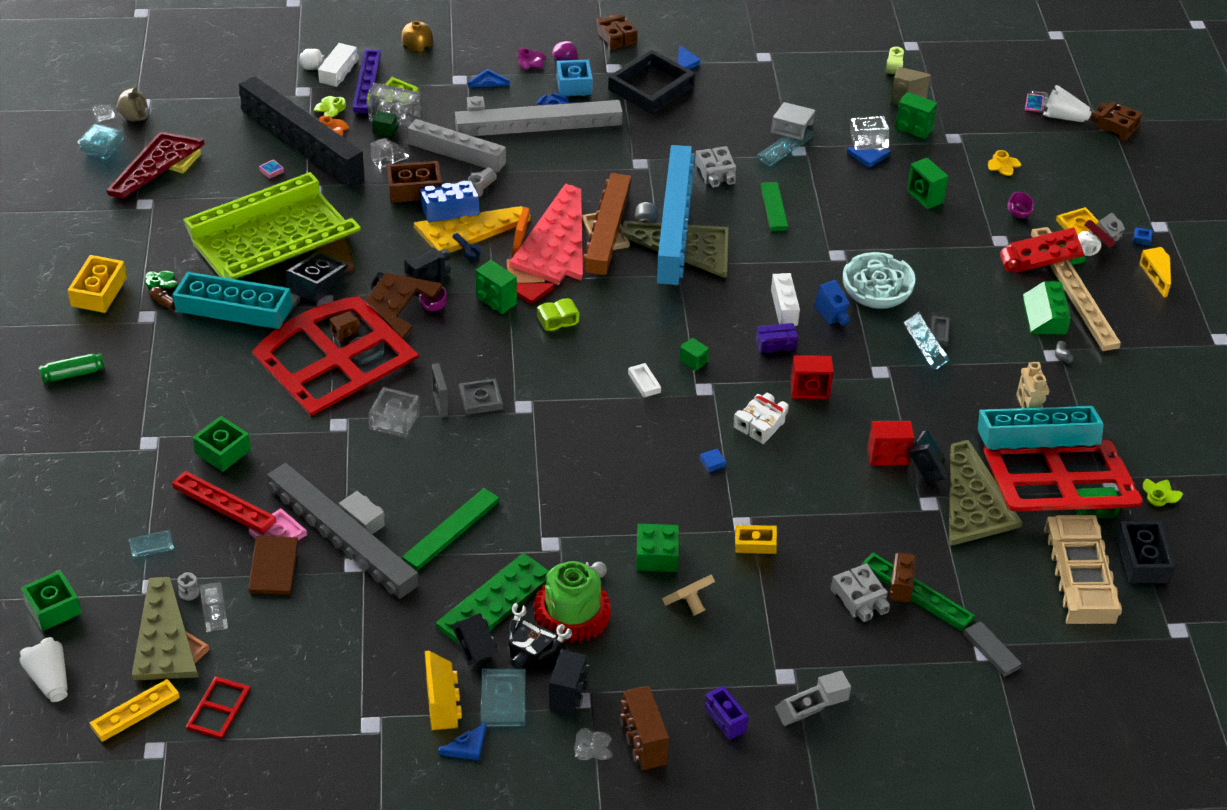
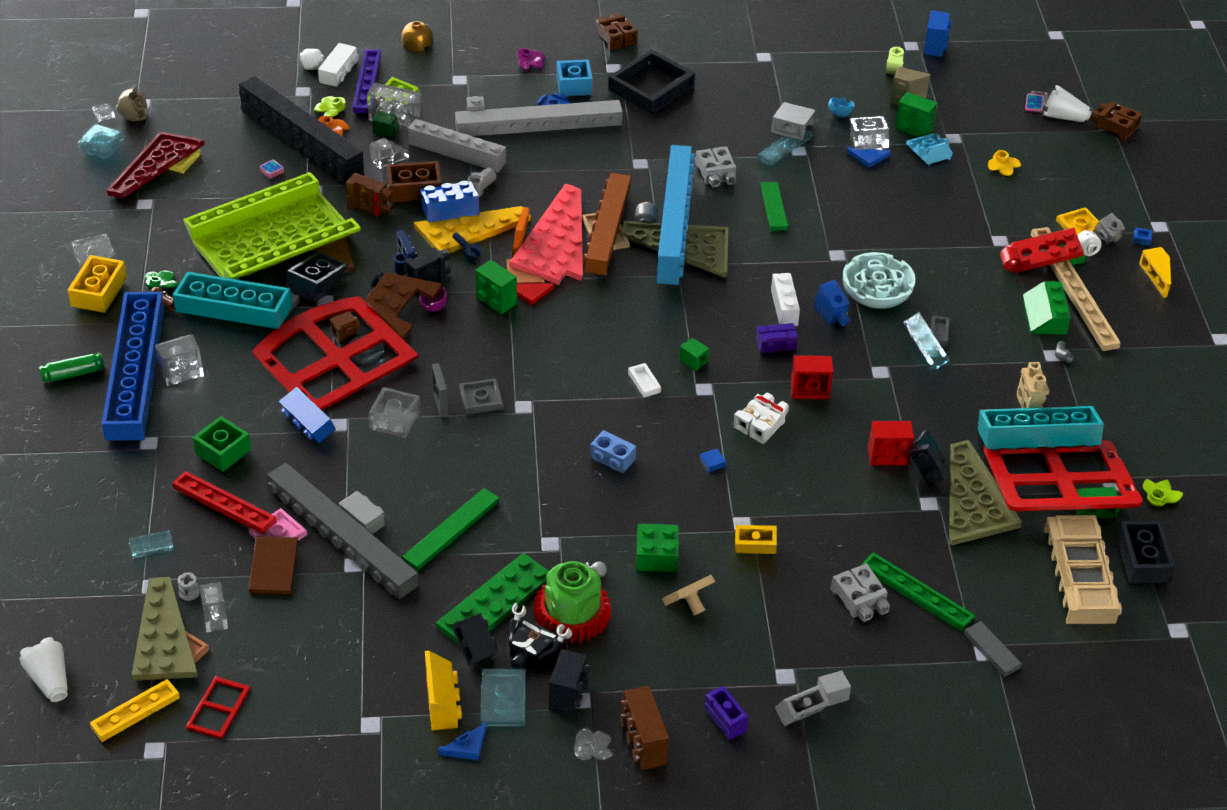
green brick [21,570,82,631] -> none
blue tile [468,69,510,88] -> none
lime brick [537,298,579,331] -> none
magenta hair [552,41,578,61] -> none
blue tile [678,46,701,69] -> none
reddish brown brick [889,553,916,602] -> none
green brick [906,158,948,209] -> none
magenta hair [1007,192,1034,218] -> none
dark red tile [1084,220,1116,248] -> none
none -> clear tile [71,233,116,268]
none -> blue brick [102,292,164,441]
none -> clear brick [155,334,204,387]
none -> brick [279,387,336,444]
none -> reddish brown hips [346,173,394,217]
none -> dark blue plate [393,230,417,275]
none -> medium blue brick [590,430,636,473]
none -> dark azure hair [828,97,855,117]
none -> medium azure slope [906,133,953,166]
none -> blue brick [923,10,952,57]

